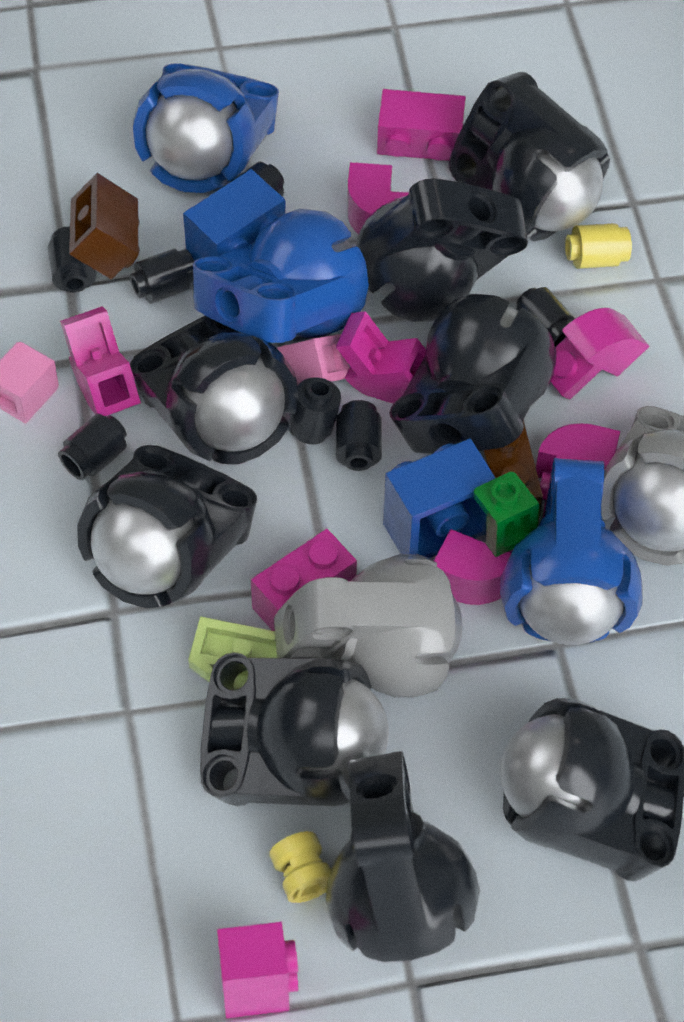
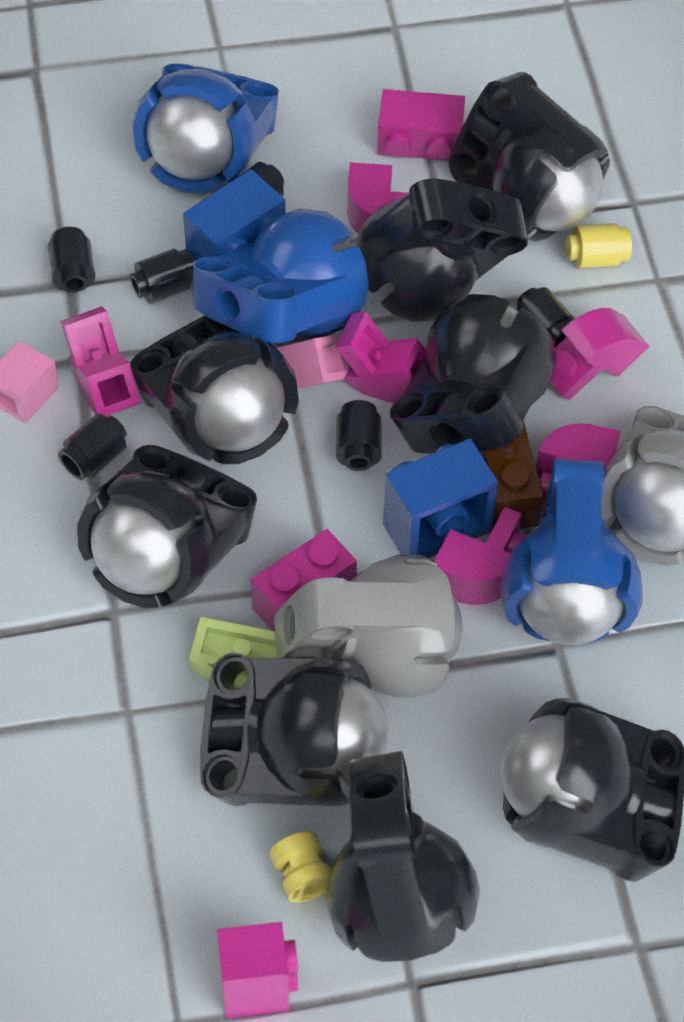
reddish brown brick [69,173,140,280] -> none
black brick [289,378,341,445] -> none
green bracket [473,471,539,557] -> none

